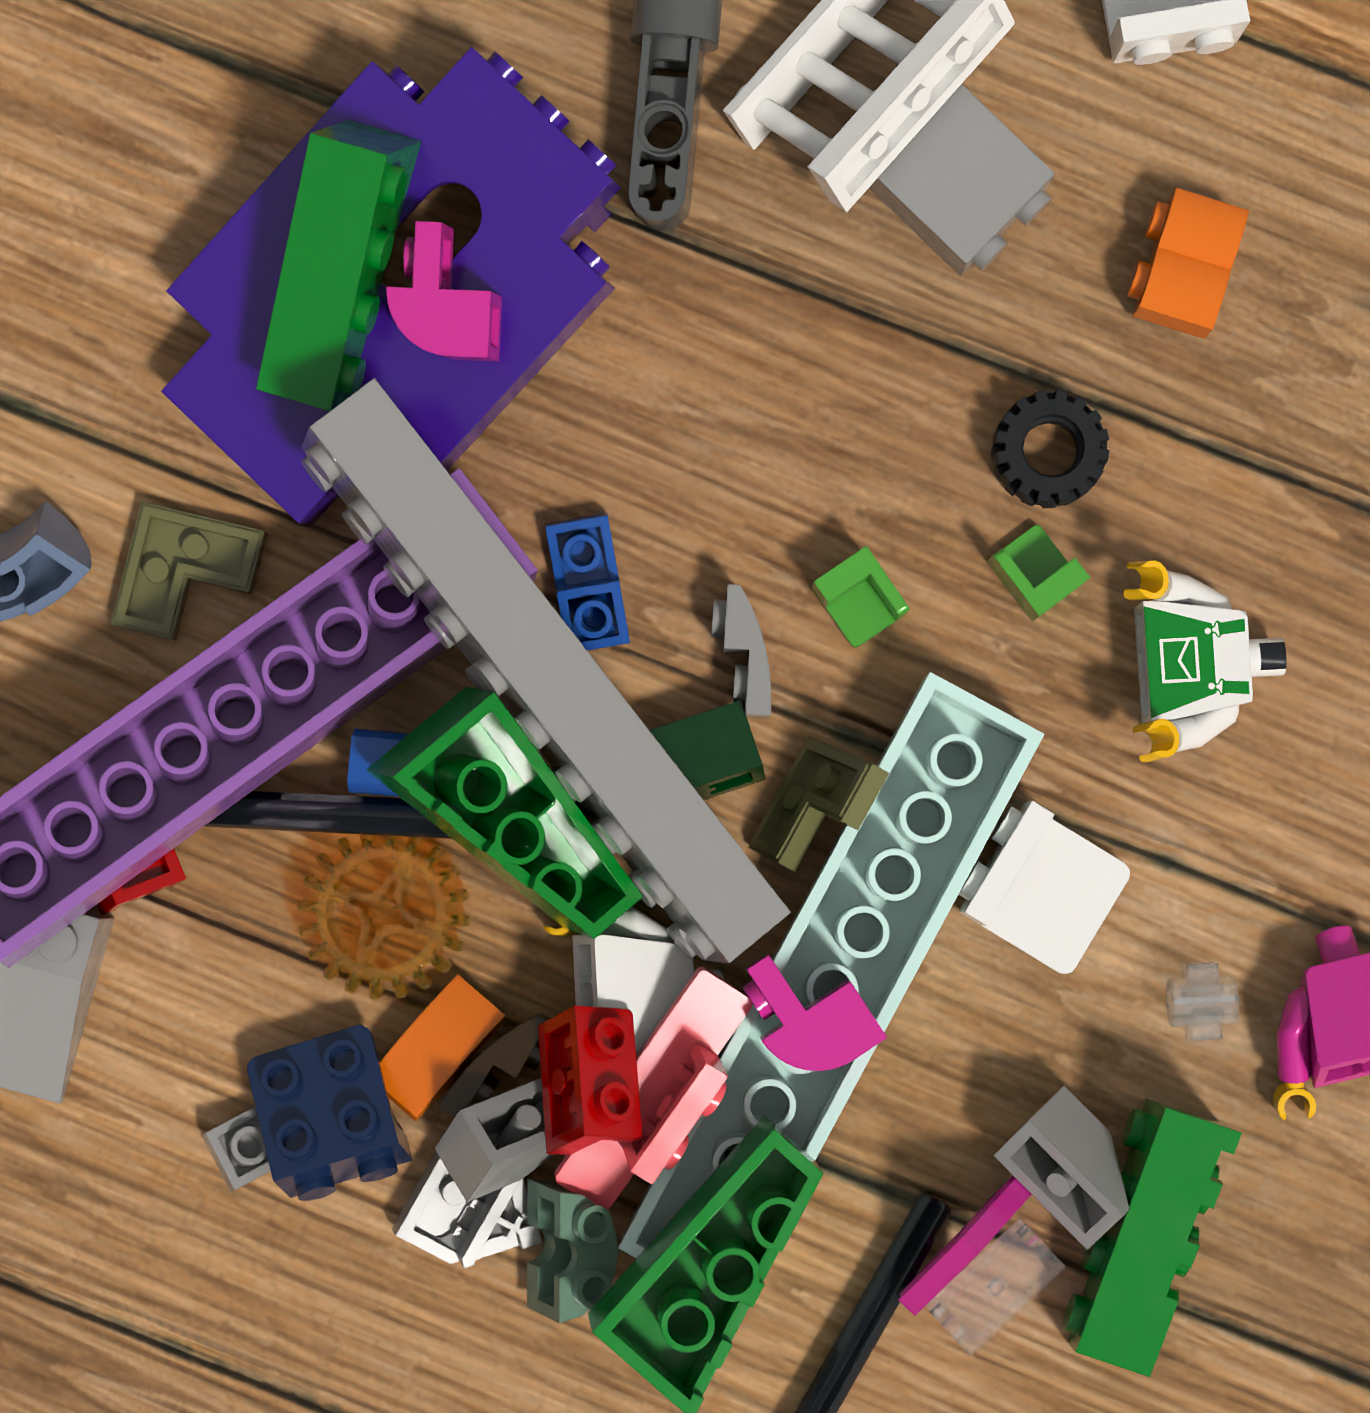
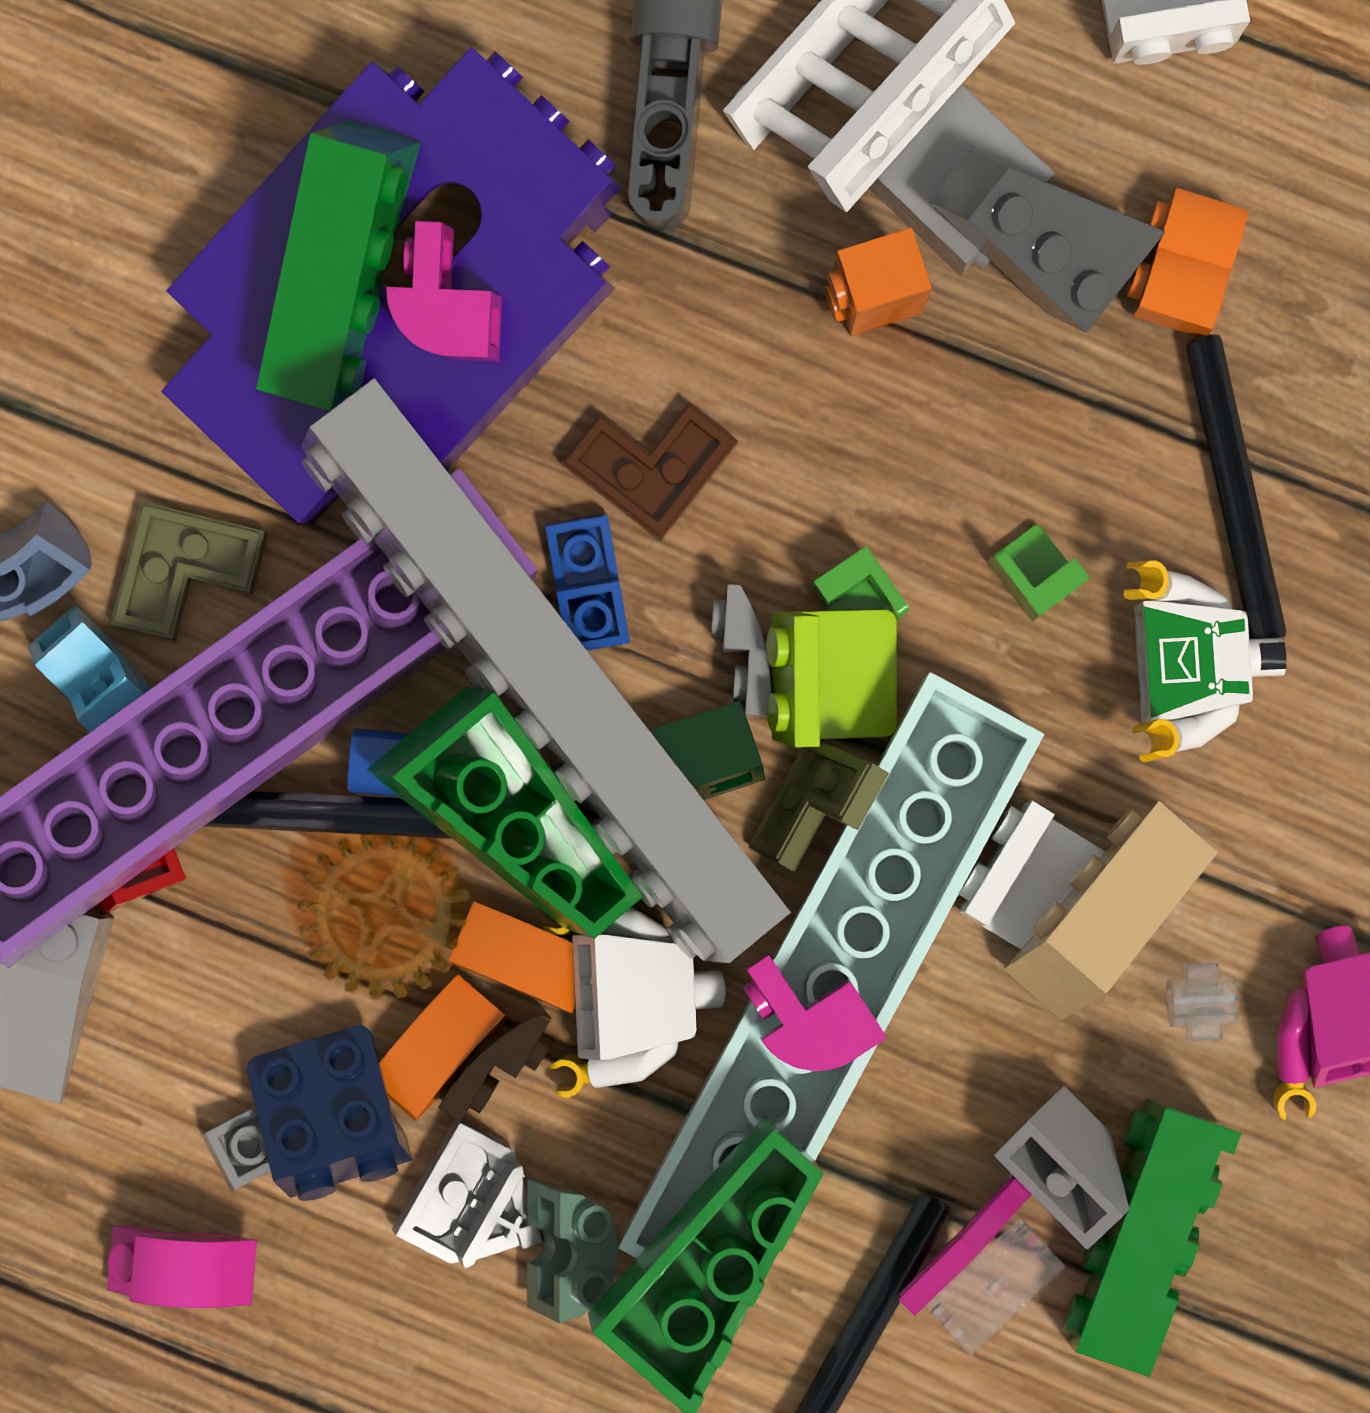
light grey slope [435,1078,556,1202] -> none
red bracket [538,1005,642,1155] -> none
coral bracket [554,967,753,1210] -> none
black tyre [991,390,1110,508] -> none
none -> medium azure brick [28,604,151,732]
none -> dark pink brick [107,1225,257,1308]
none -> orange slope [448,901,576,1015]
none -> reddish brown tile [561,402,738,542]
none -> lime bracket [766,609,897,747]
none -> orange brick [825,227,932,336]
none -> dark grey wedge [930,151,1166,333]
none -> tan wedge [1003,801,1218,1020]
none -> black axle [1186,334,1287,639]

